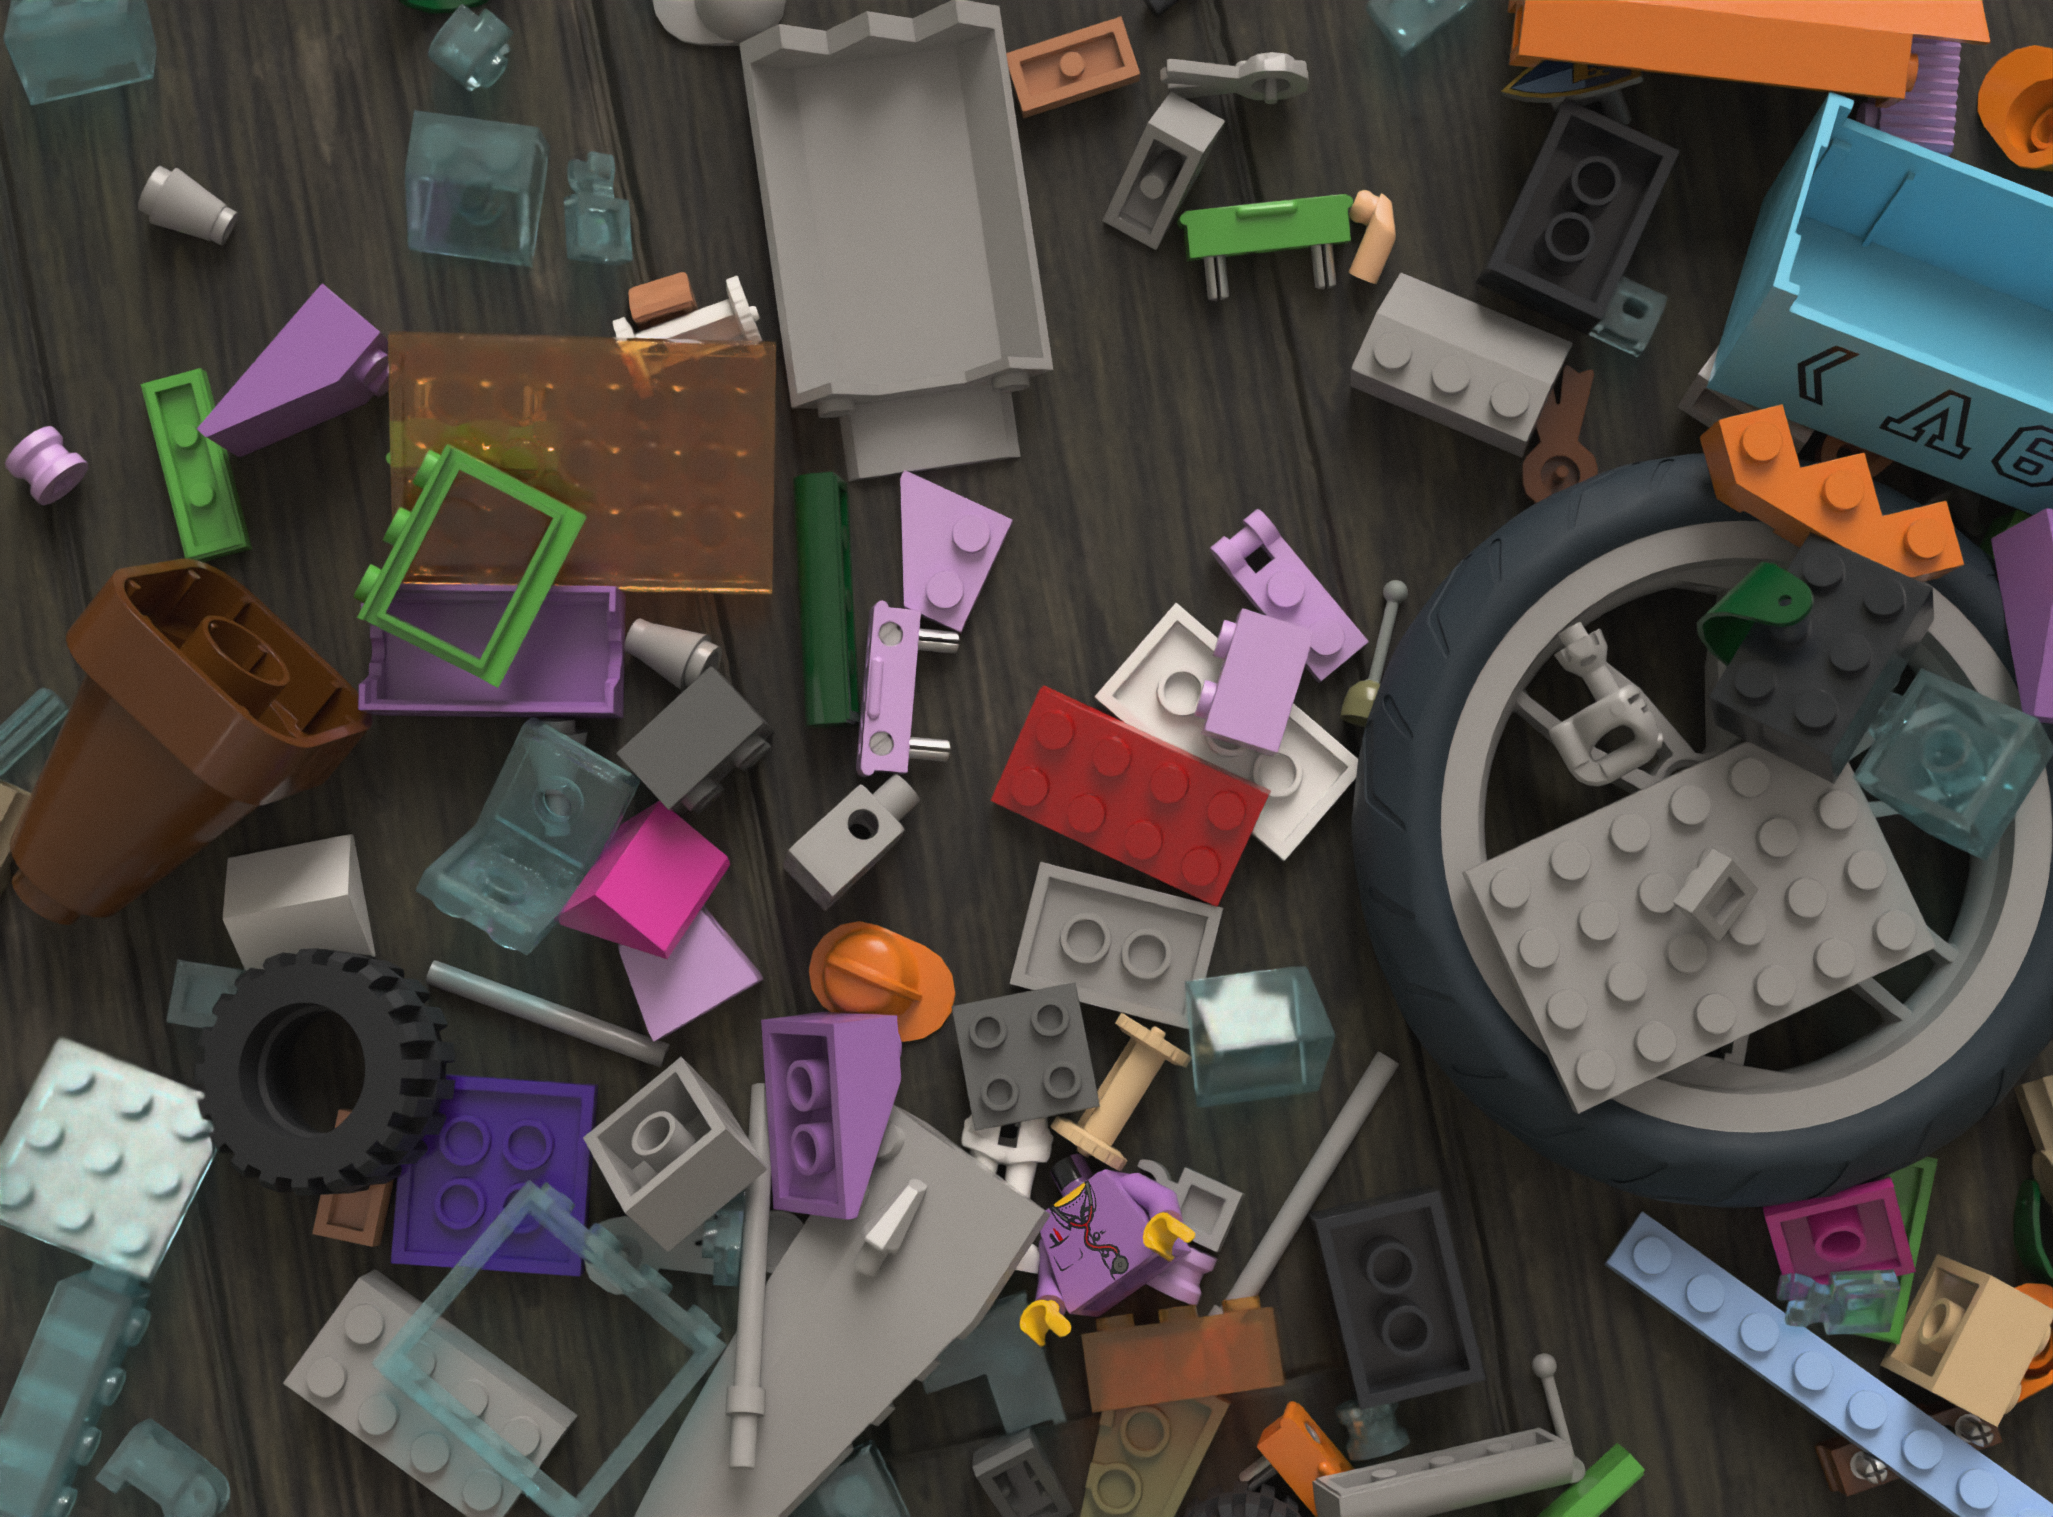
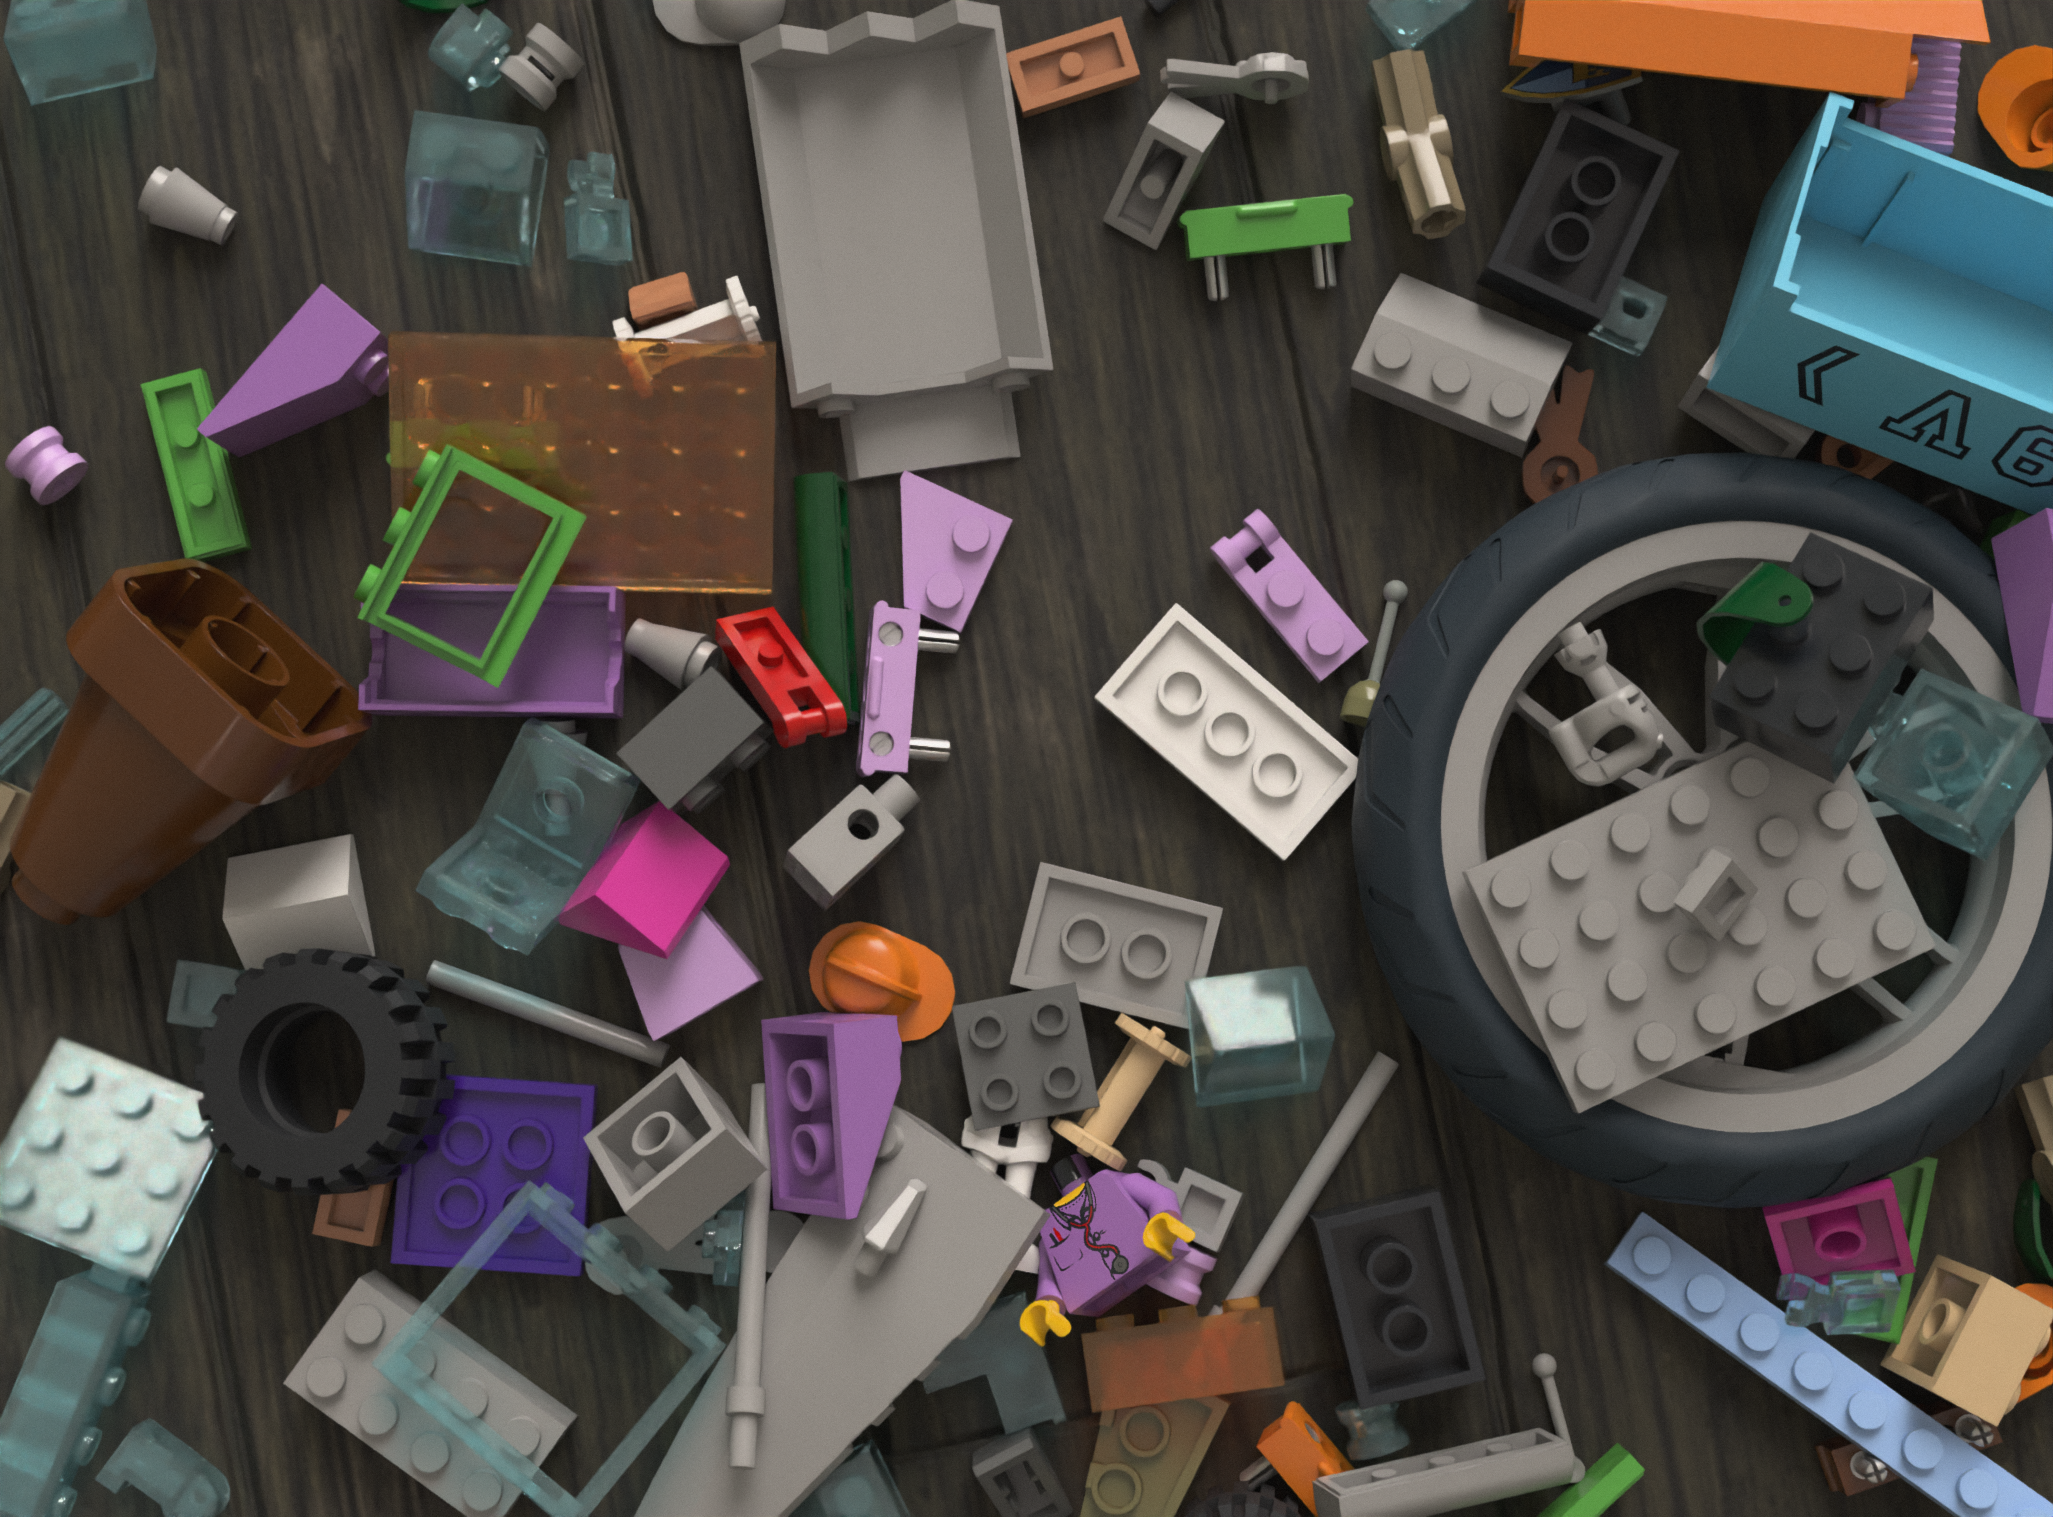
red plate [990,685,1271,907] -> none
lavender brick [1194,608,1315,756] -> none
light nougat arm [1349,190,1396,284] -> none
orange brick [1700,404,1964,582] -> none
none -> light grey wheel [497,23,585,112]
none -> red plate [715,607,847,748]
none -> dark tan piece [1370,49,1466,240]

